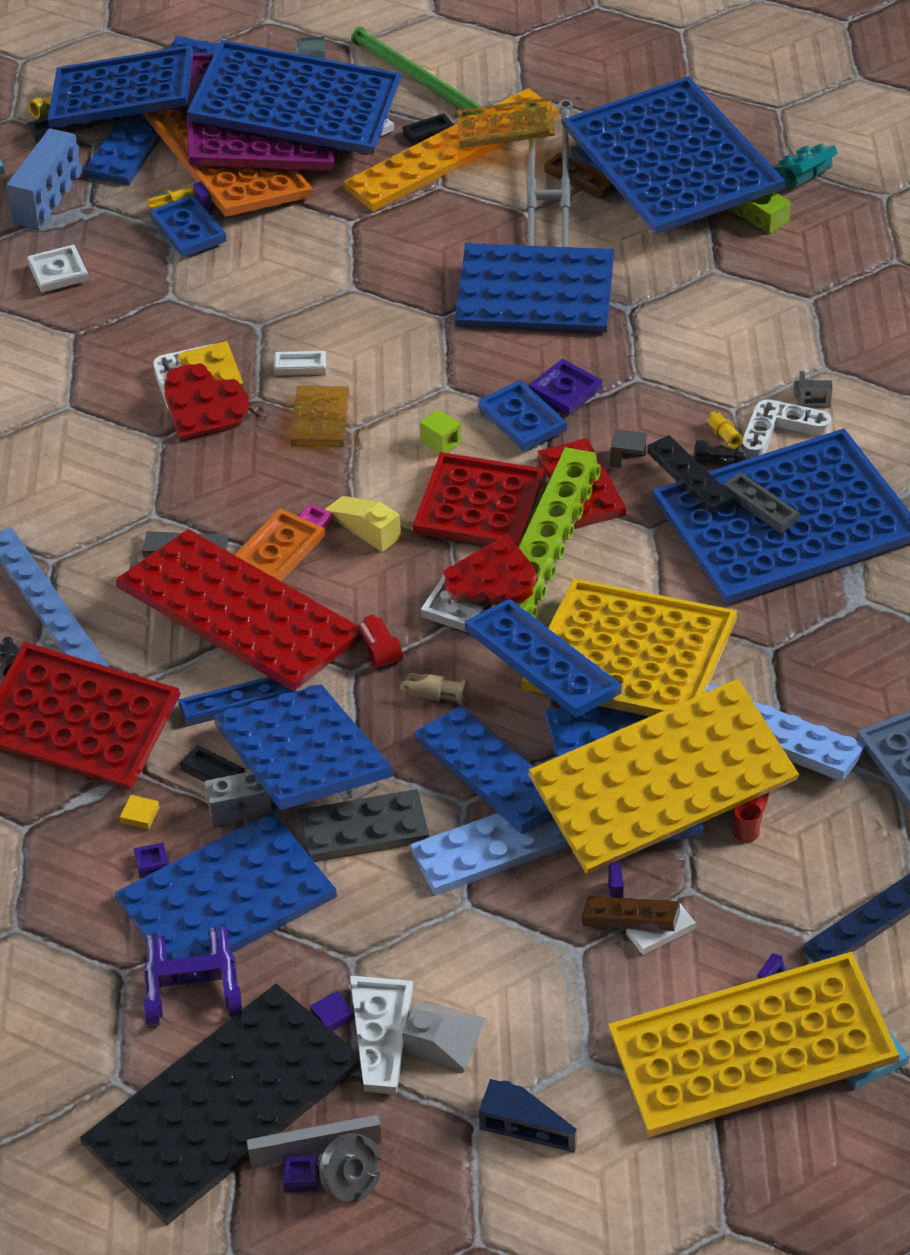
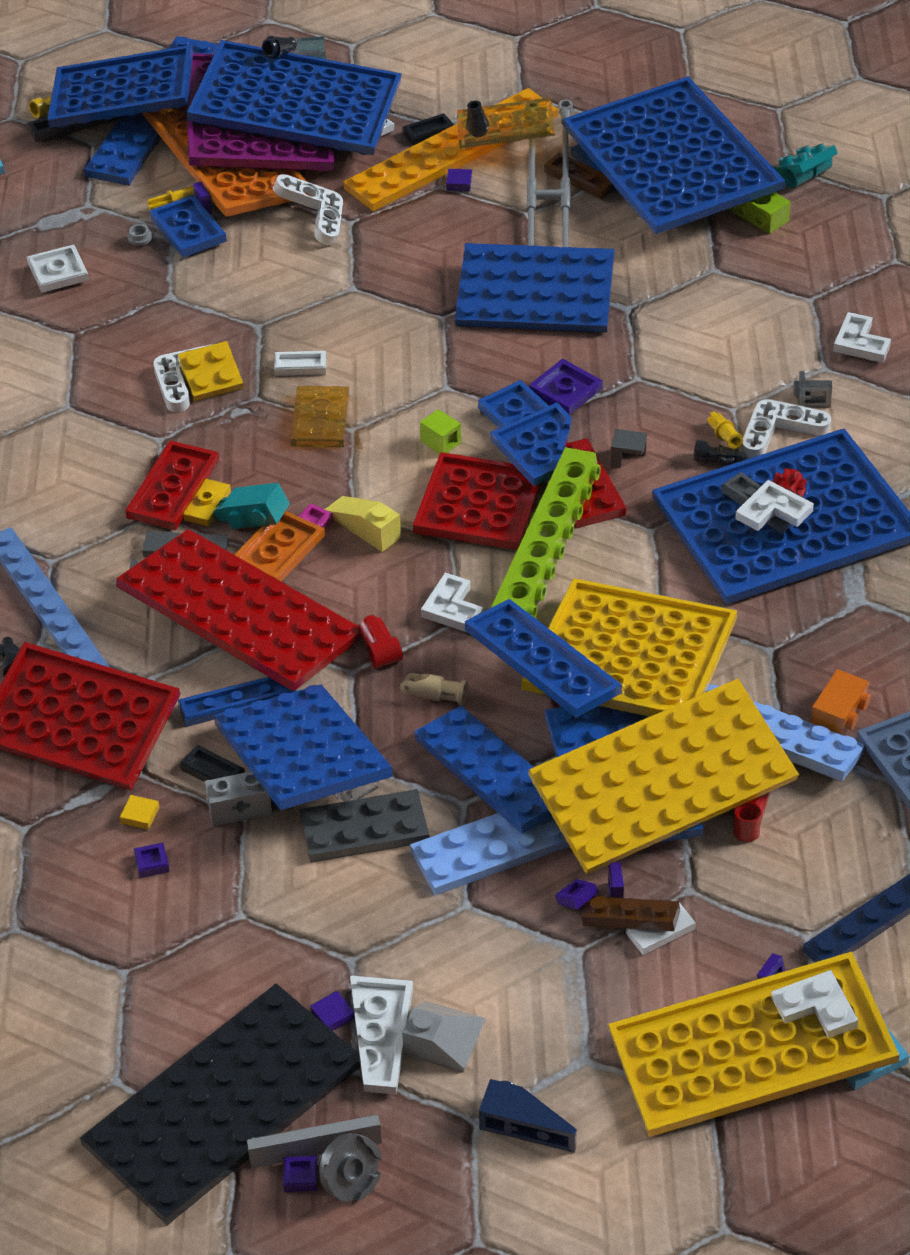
medium blue brick [6,129,82,229] -> none
blue plate [115,811,337,960] -> none
dark purple connector [144,926,242,1027] -> none
red plate [164,363,249,442] -> none
bright green axle [351,27,485,116] -> none
red plate [444,534,538,605] -> none
black plate [647,435,734,515] -> none
none -> red plate [125,440,219,531]
none -> light grey plate [127,224,152,246]
none -> yellow plate [183,479,231,527]
none -> teal brick [213,483,290,529]
none -> black cone [262,36,297,59]
none -> white beam [273,174,343,245]
none -> dark purple tile [446,169,472,191]
none -> black cone [466,100,490,137]
none -> blue plate [490,403,572,486]
none -> dark purple tile [555,879,599,909]
none -> white plate [735,480,814,531]
none -> white plate [771,970,858,1038]
none -> red gear [773,468,807,498]
none -> orange brick [811,669,871,736]
none -> white plate [833,312,891,363]

